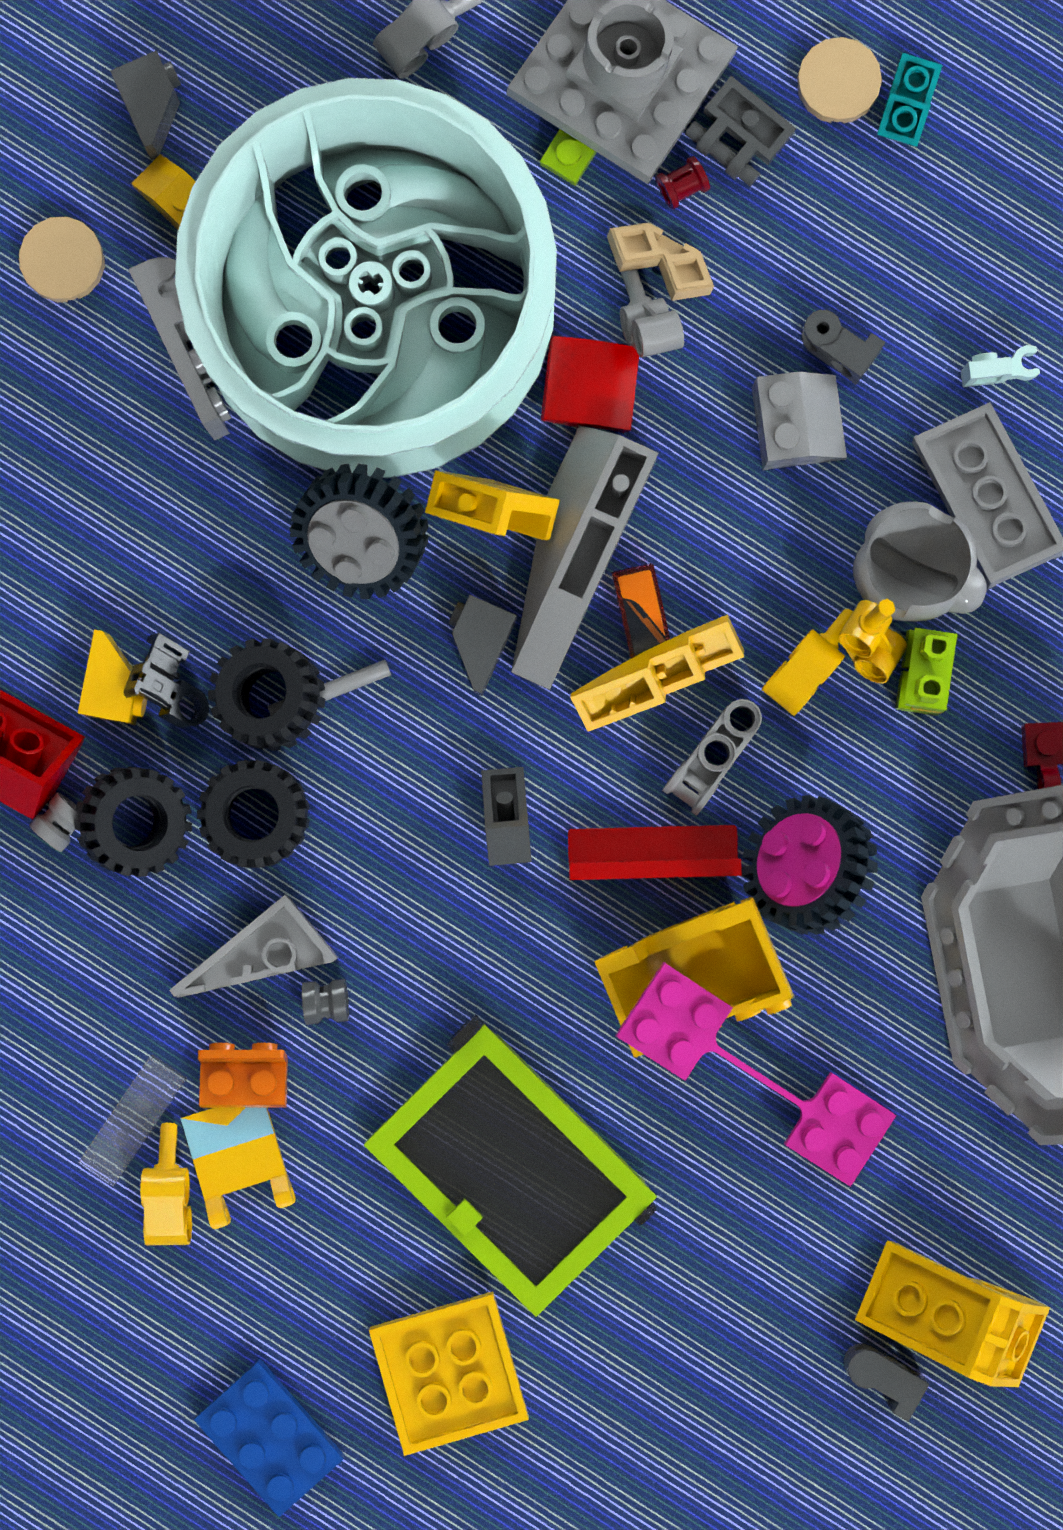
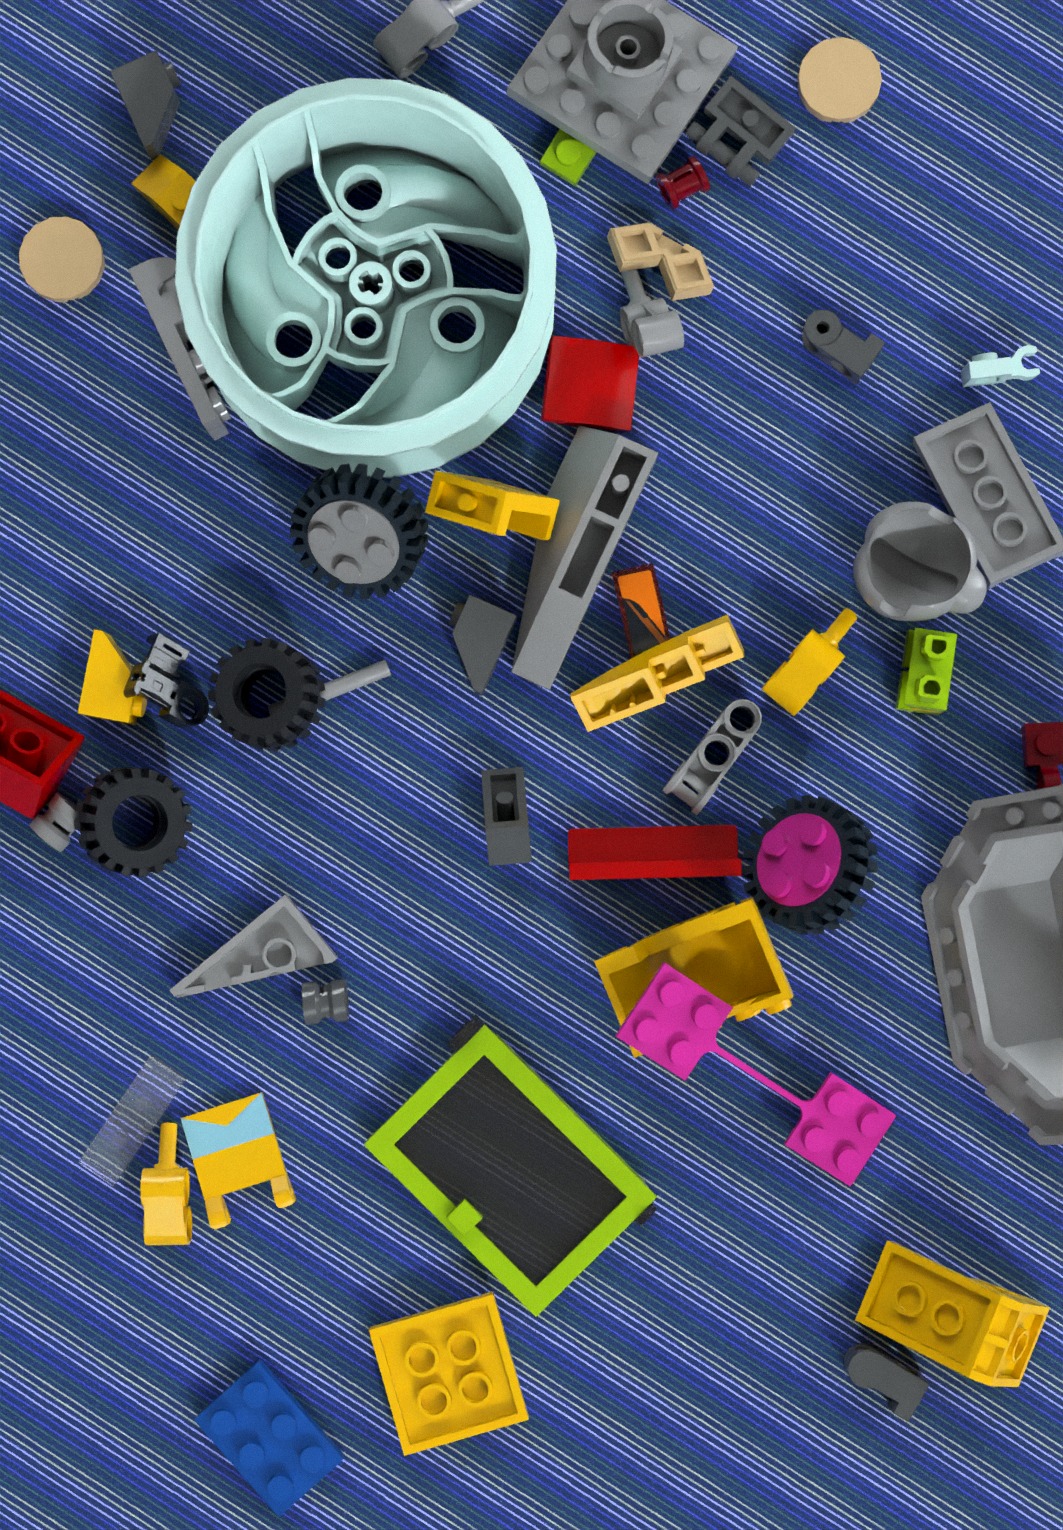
black tyre [197,760,310,868] -> none
orange bracket [198,1043,288,1108] -> none
light grey slope [752,372,847,470] -> none
yellow beam [838,599,907,684] -> none
teal slope [877,53,943,147] -> none

